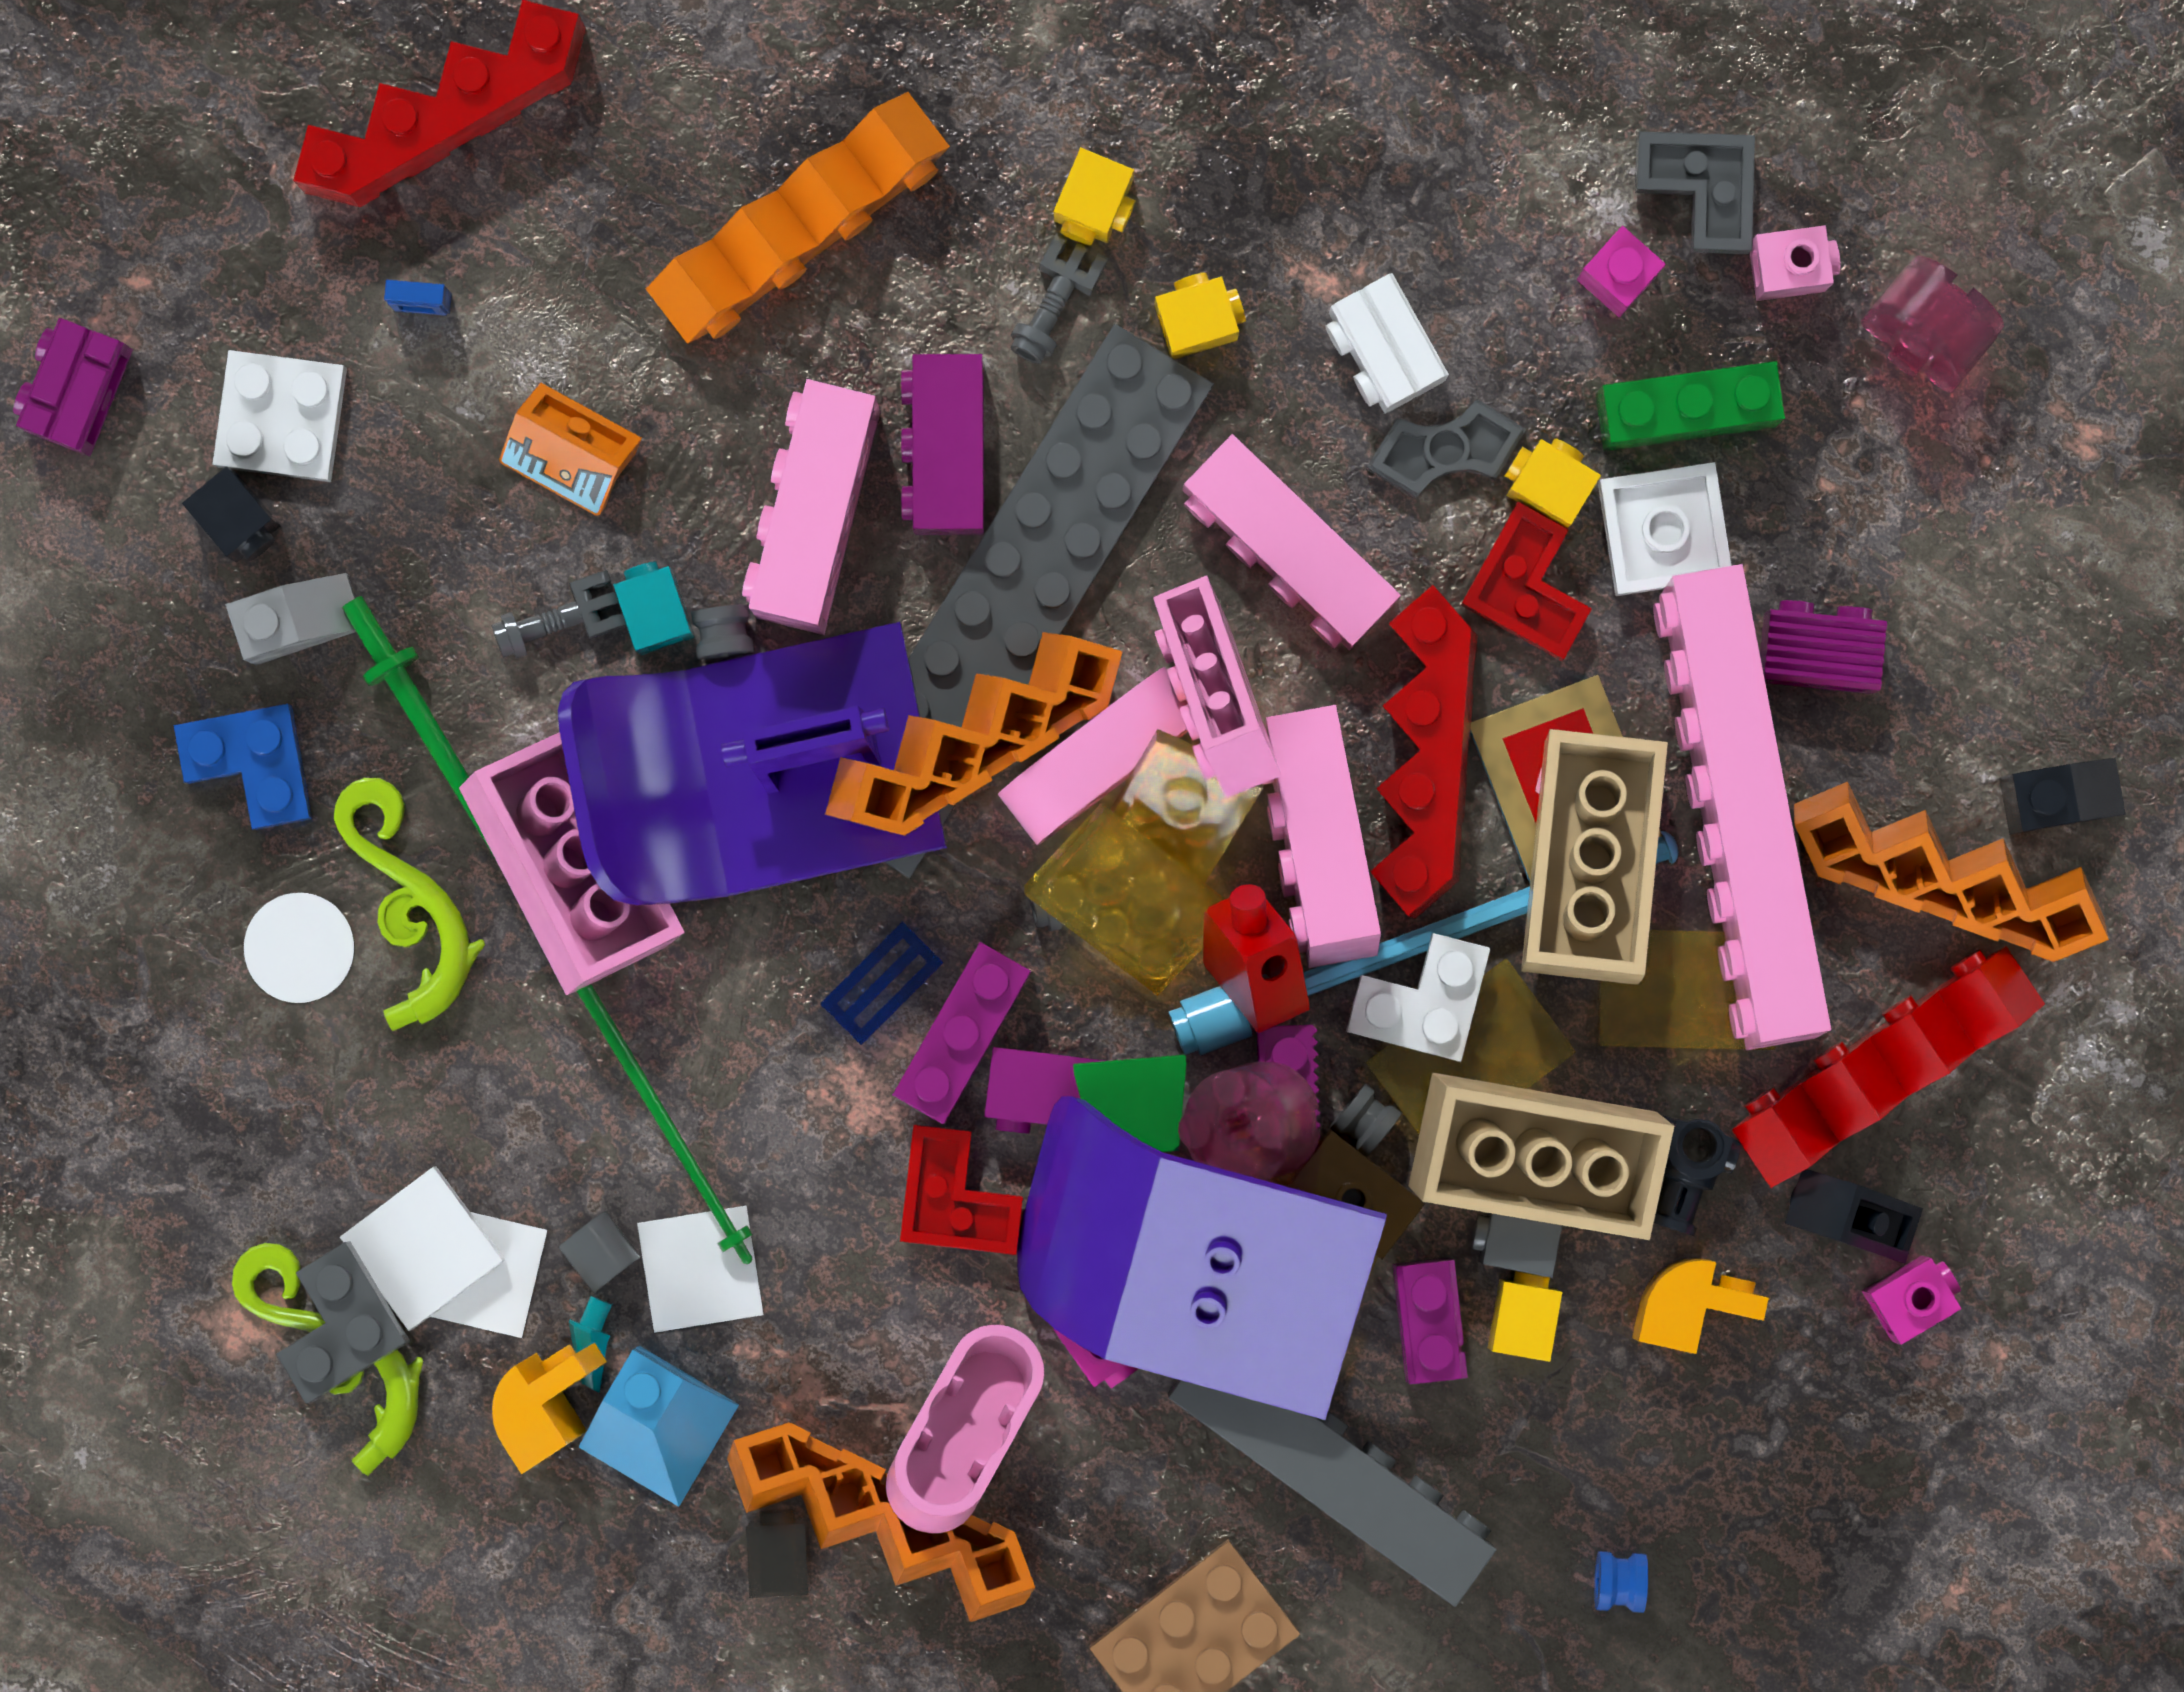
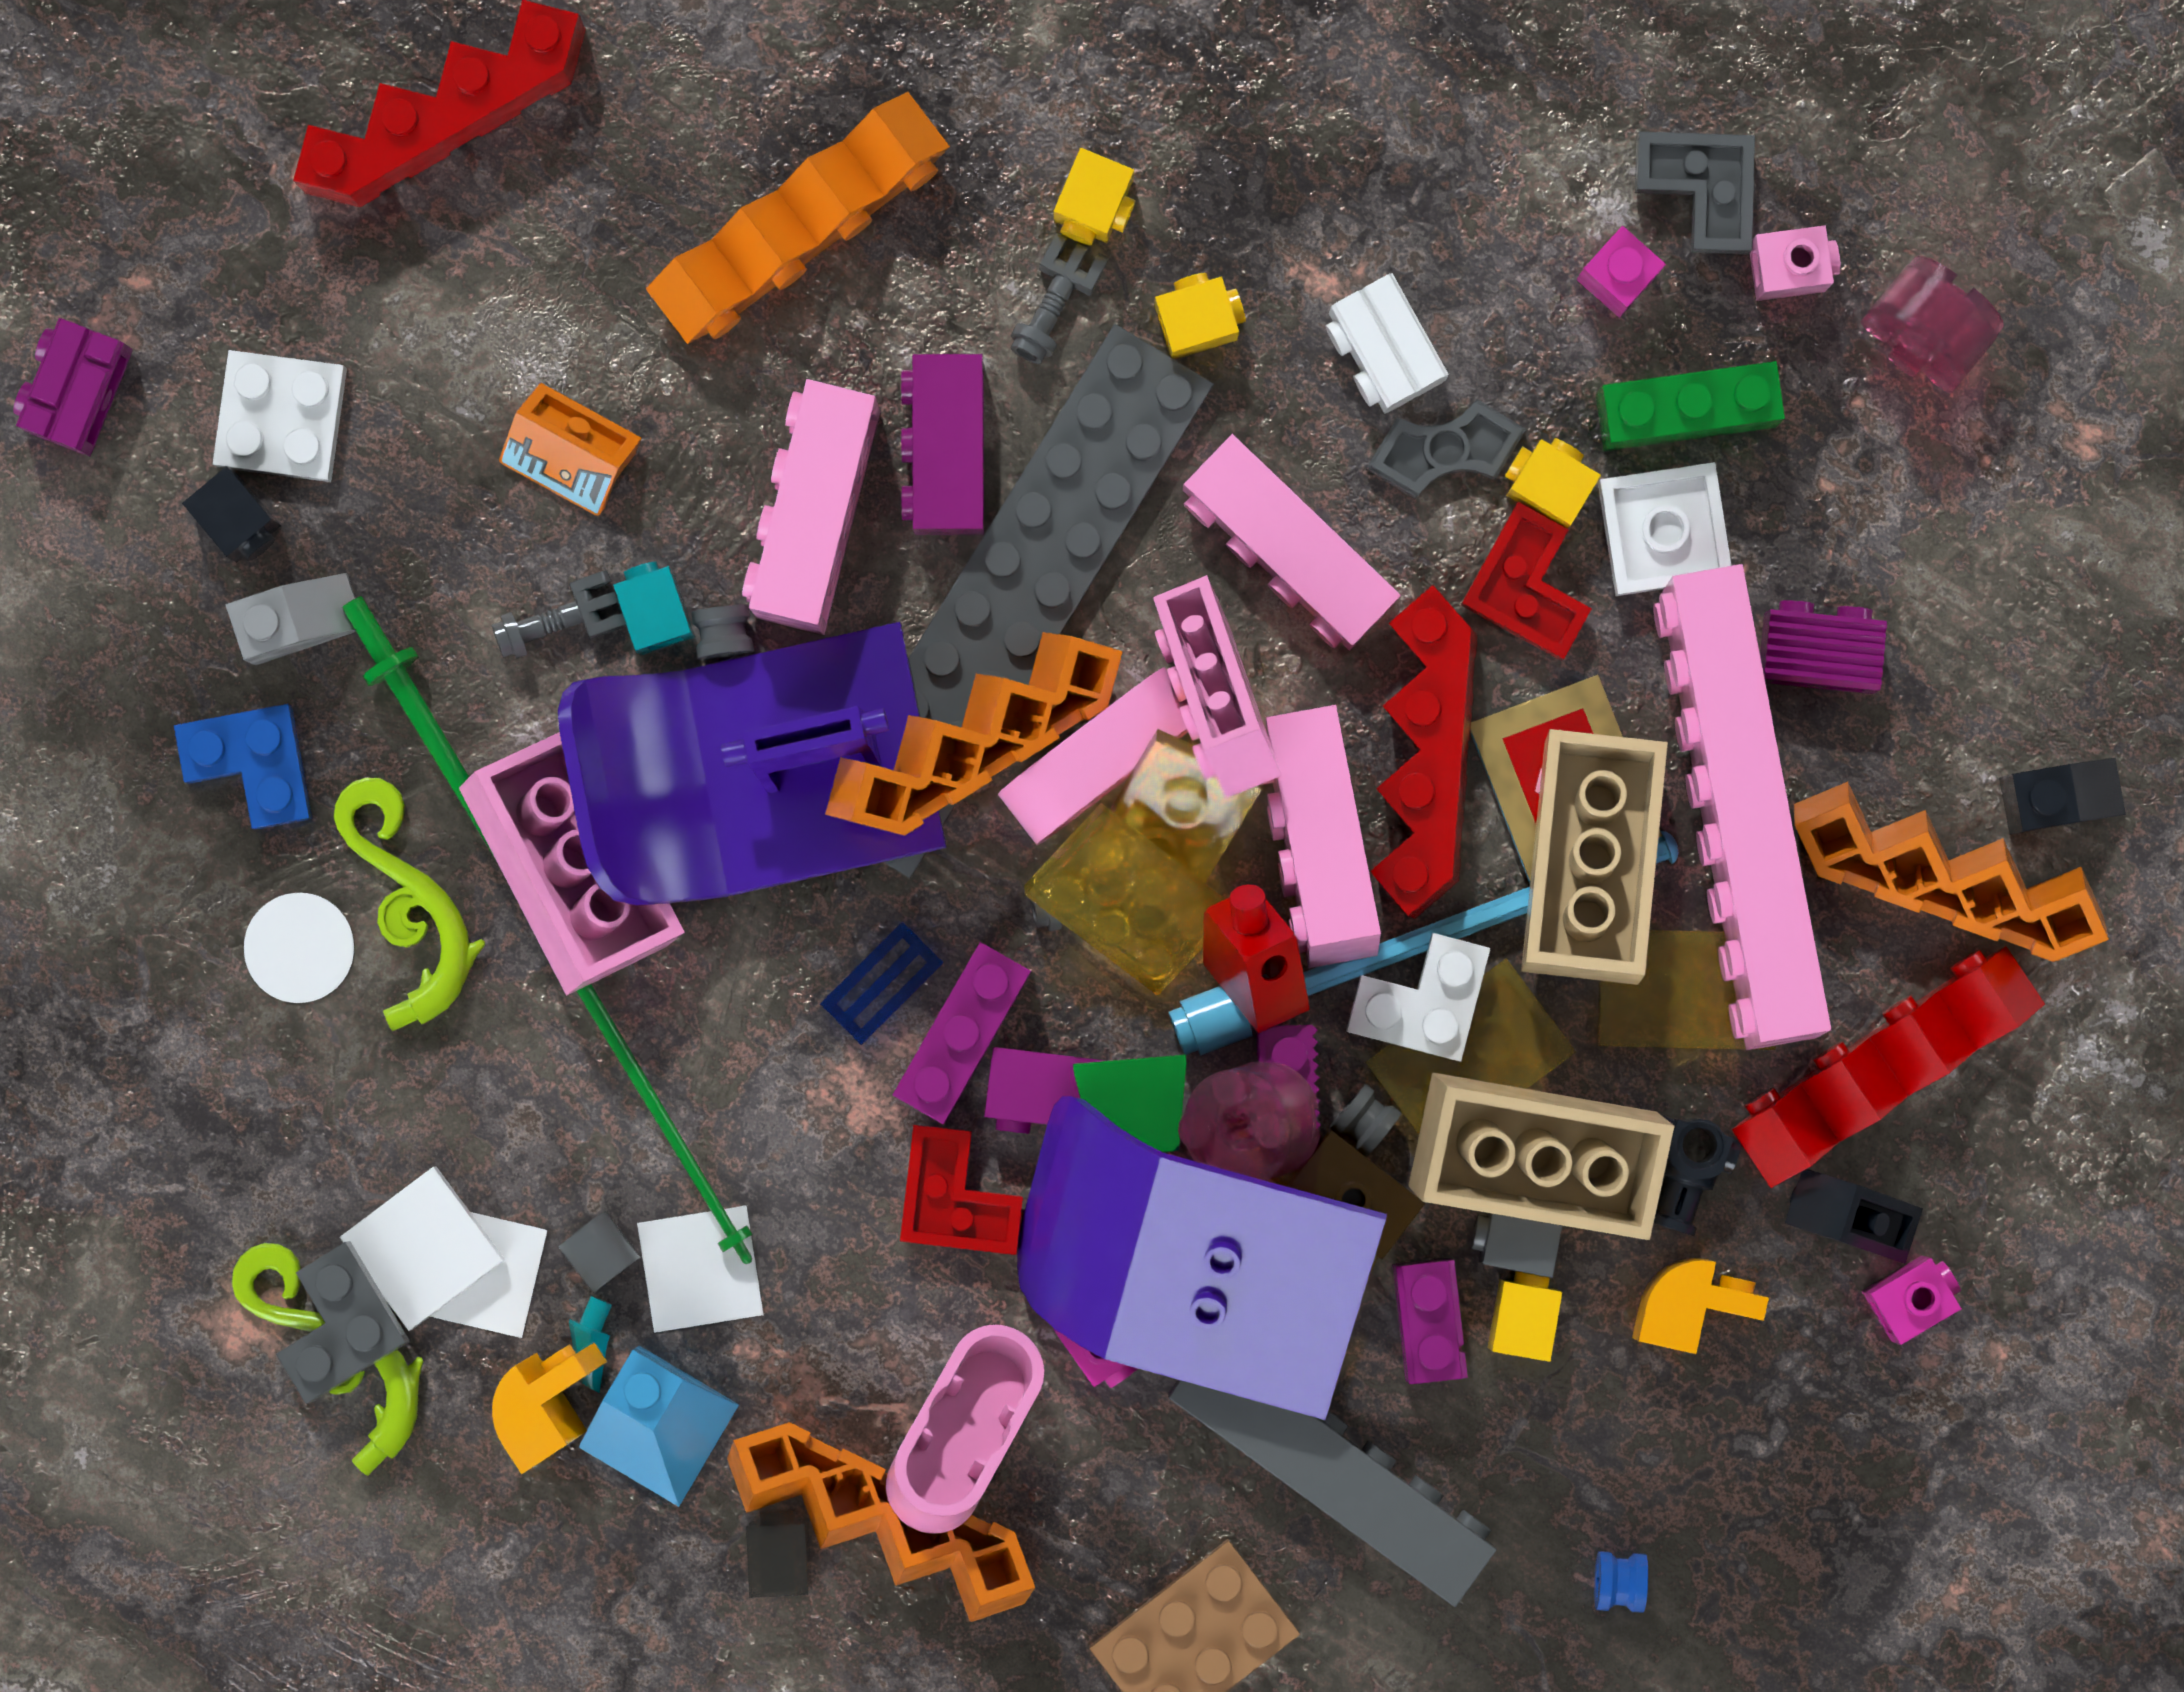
blue tile [384,280,452,316] -> none

